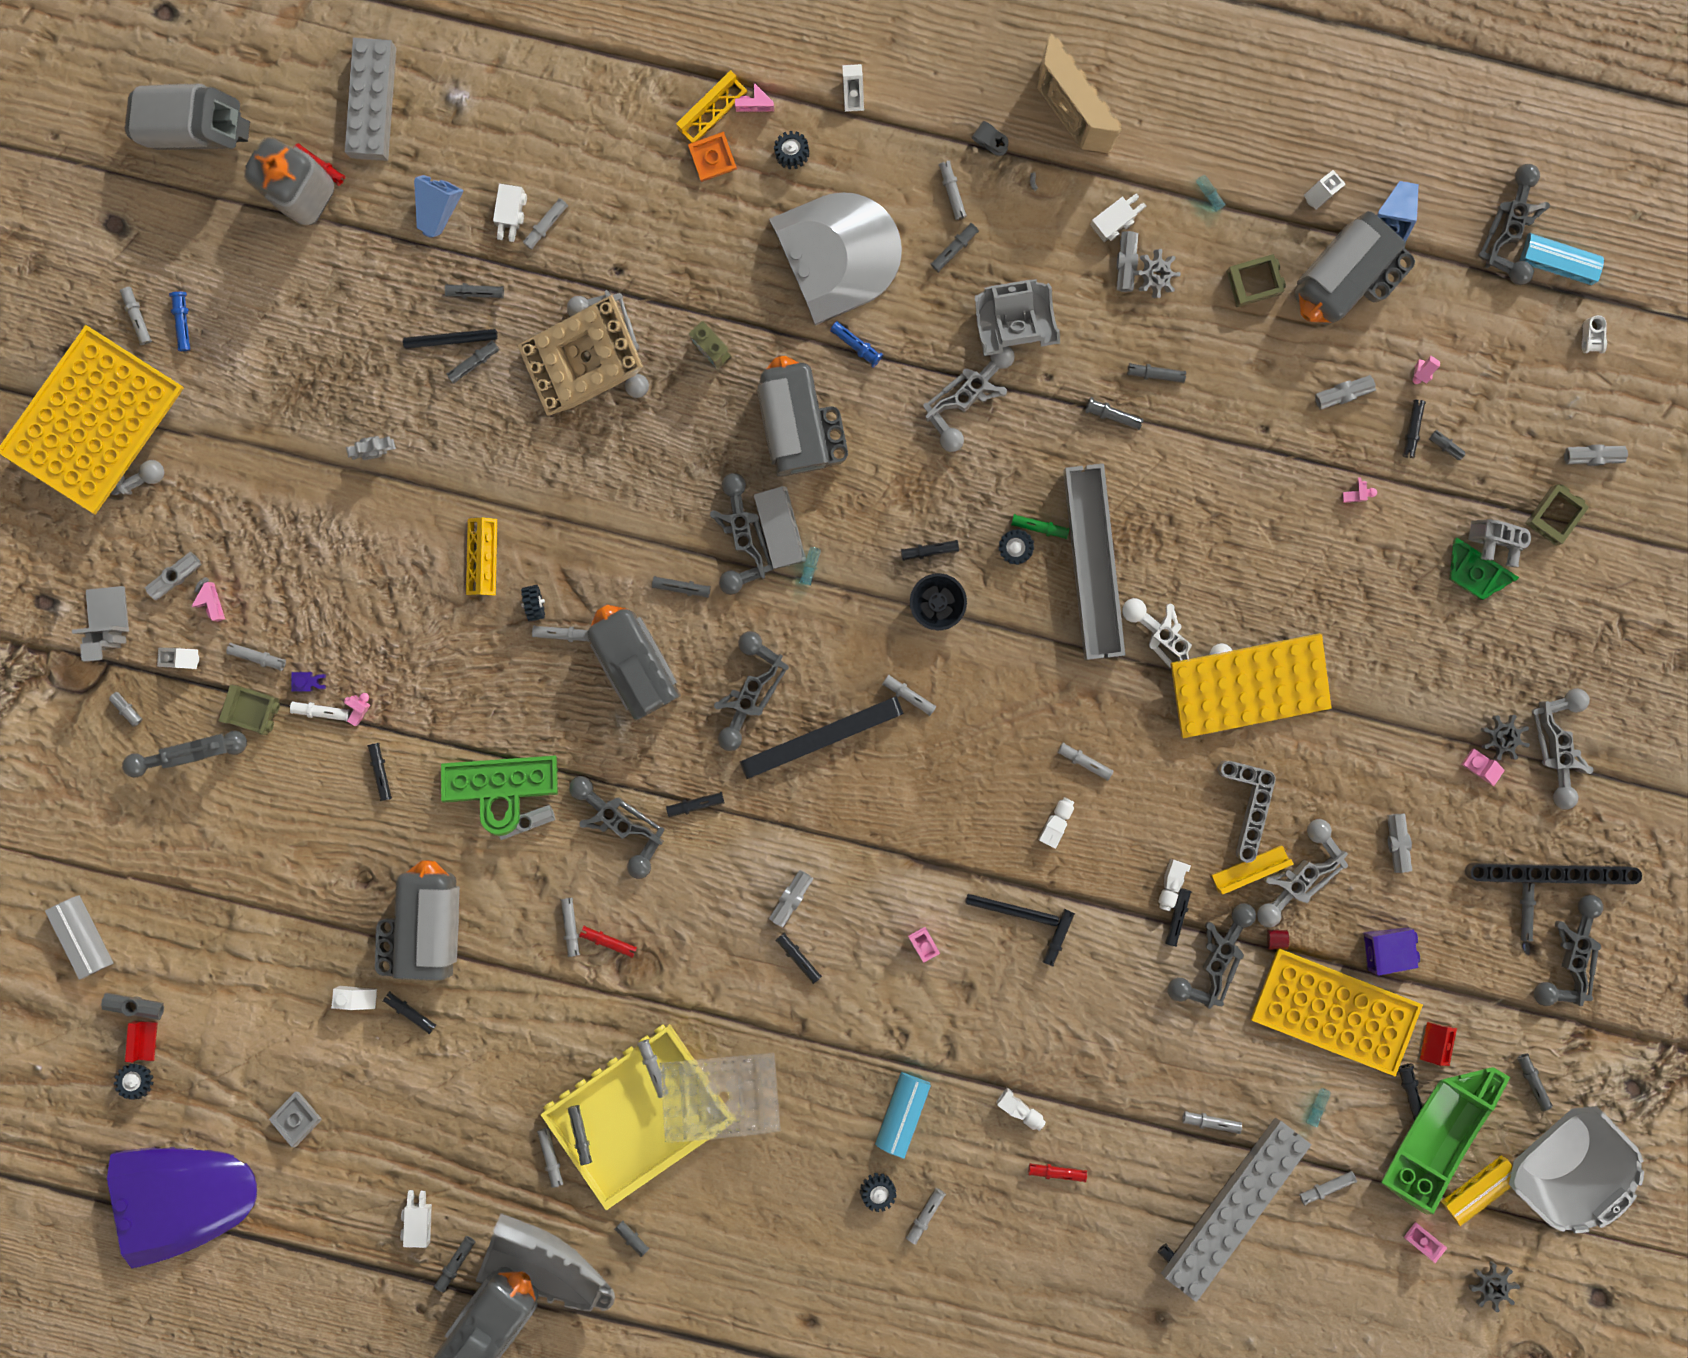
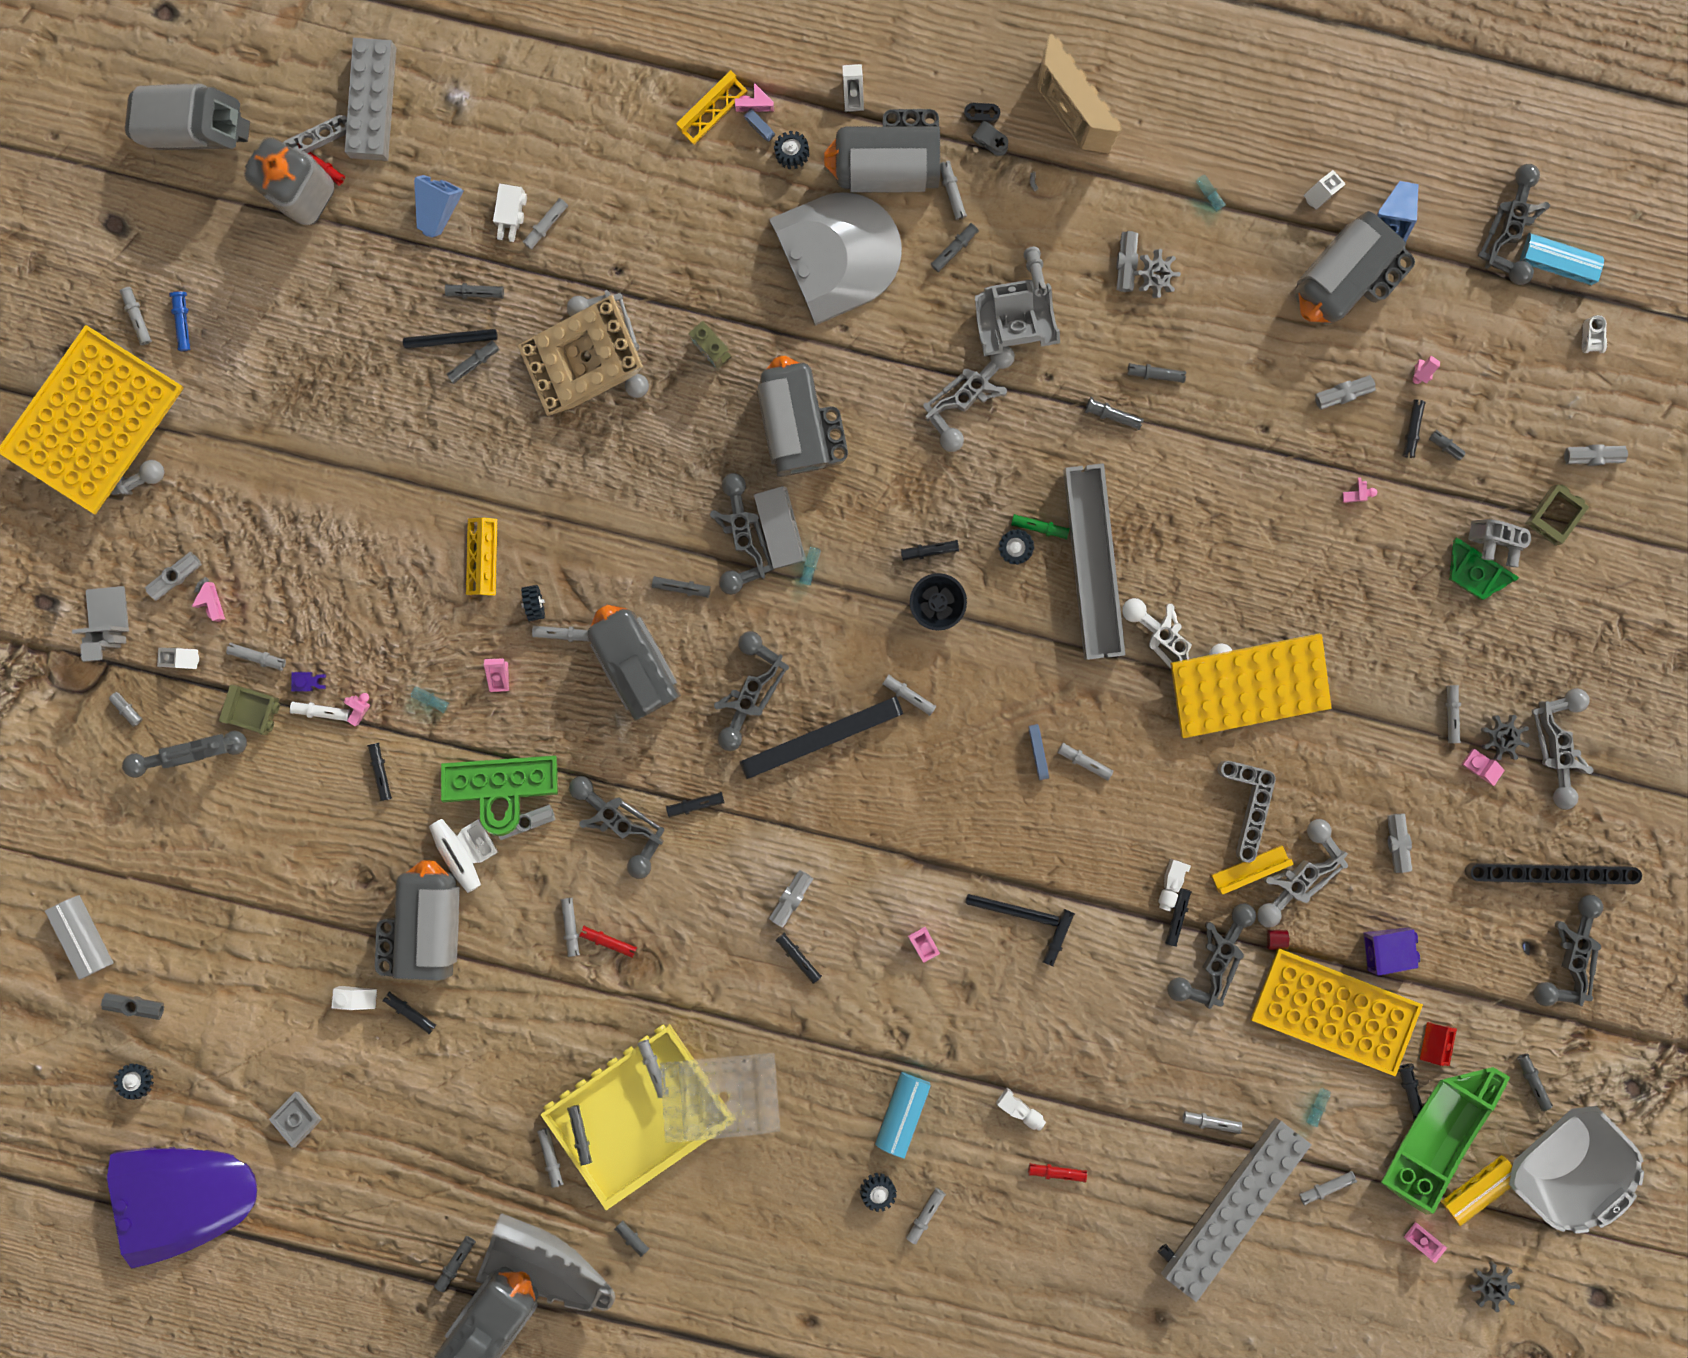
red panel [125,1020,158,1063] -> none
light grey gear [346,436,396,460] -> none
white hinge [400,1190,432,1248] -> none
orange plate [688,132,737,182] -> none
blue pin [830,321,884,368] -> none
white piece [1038,797,1074,849] -> none
white hinge [1090,193,1146,242] -> none
olive window [1226,254,1286,307] -> none
dark grey pin [1520,882,1536,941] -> none
none -> light grey beam [283,115,347,153]
none -> clear light blue axle [411,687,449,713]
none -> white plate [429,819,498,893]
none -> bright pink slope [484,659,509,692]
none -> sand blue beam [744,109,775,142]
none -> piece [824,109,940,193]
none -> black beam [964,103,1000,124]
none -> light grey pin [1024,247,1047,297]
none -> sand blue beam [1028,724,1049,780]
none -> light grey pin [1445,685,1461,743]

